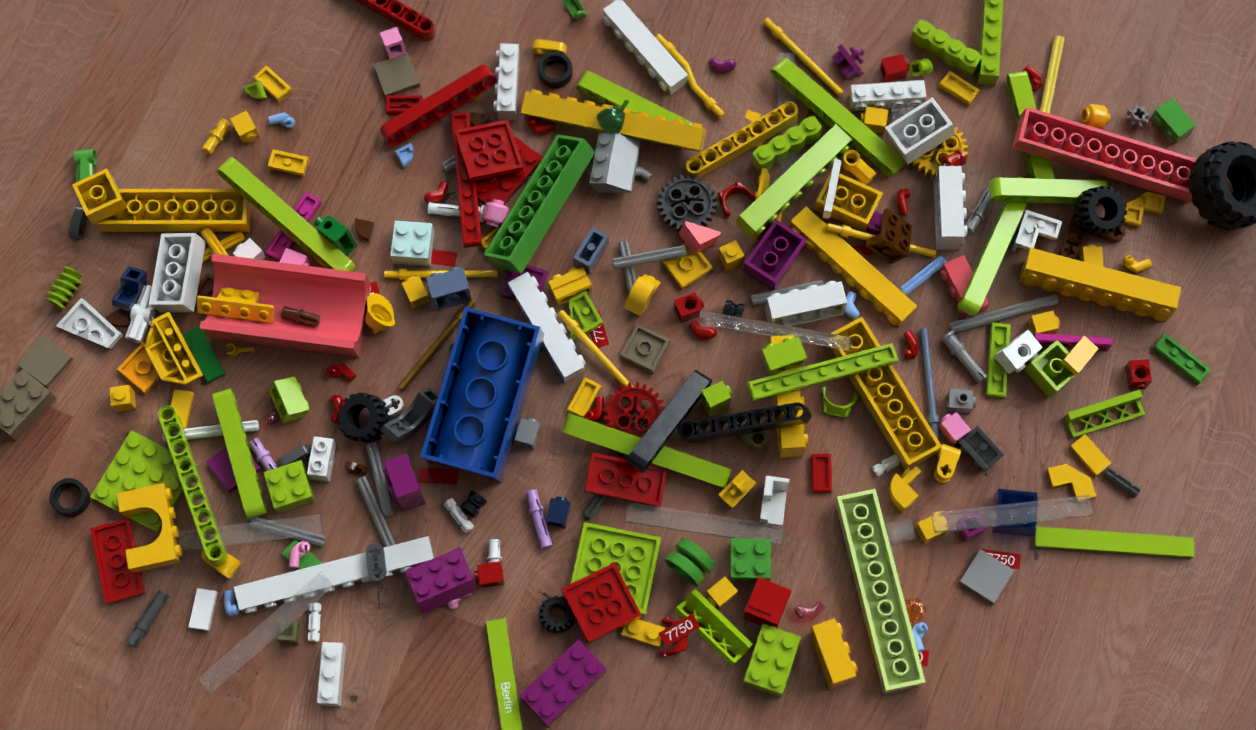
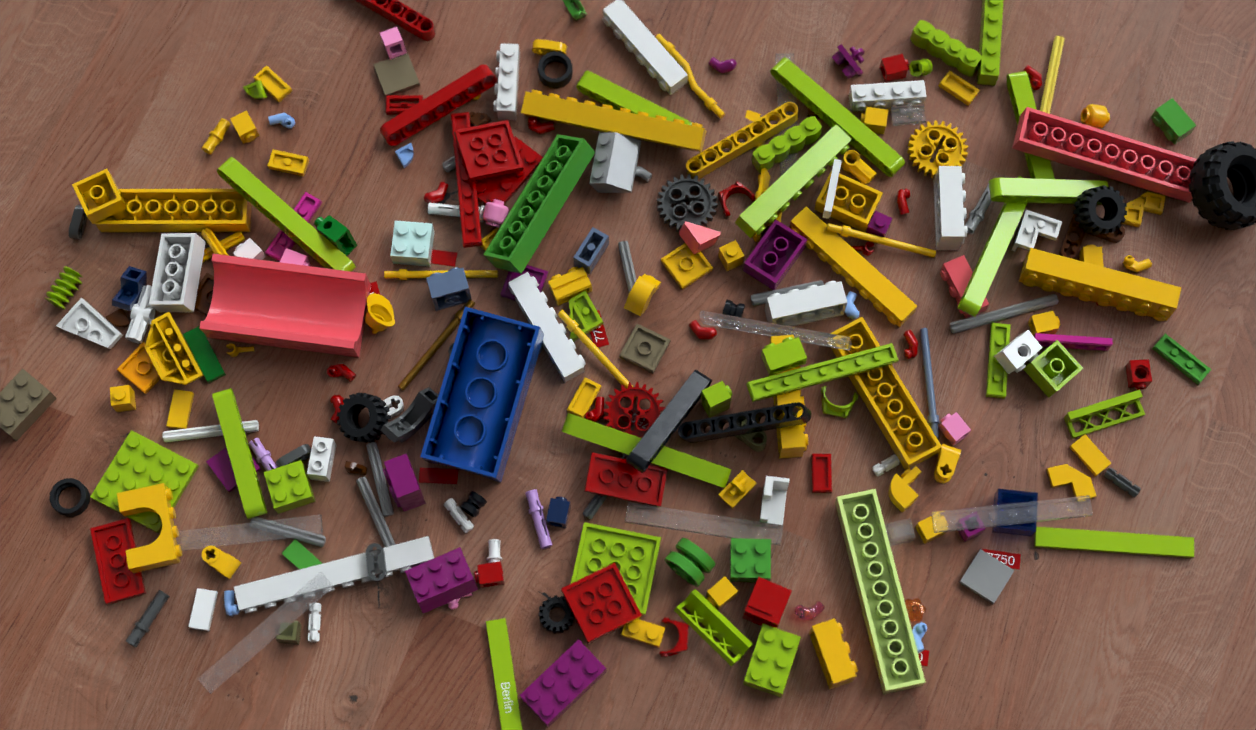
dark tan tile [17,336,73,388] -> none
bright green piece [74,149,97,182] -> none
lime beam [158,405,228,566] -> none
yellow bracket [197,287,274,323] -> none
arm [265,399,280,425] -> none
lime brick [269,376,309,423] -> none
reddish brown axle [281,306,321,326] -> none
bright pink arm [289,541,310,568] -> none
white brick [317,642,346,707] -> none
reddish brown tile [355,218,374,241] -> none
yellow brick [402,276,430,308] -> none
light grey brick [515,418,541,450] -> none
clear green piece [596,100,629,133] -> none
light grey axle [612,245,686,269] -> none
red sticker [659,613,700,647] -> none
red brick [674,292,704,323] -> none
yellow bar [763,18,844,97] -> none
reddish brown bracket [866,208,912,264] -> none
white brick [885,97,955,164] -> none
light blue axle [899,256,946,296] -> none
light grey pin [940,330,987,383] -> none
red bush [941,149,966,166] -> none
light grey brick [946,389,976,414] -> none
dark grey bracket [958,426,1005,471] -> none
yellow tile [1061,336,1099,375] -> none
light grey gear [1125,105,1150,130] -> none

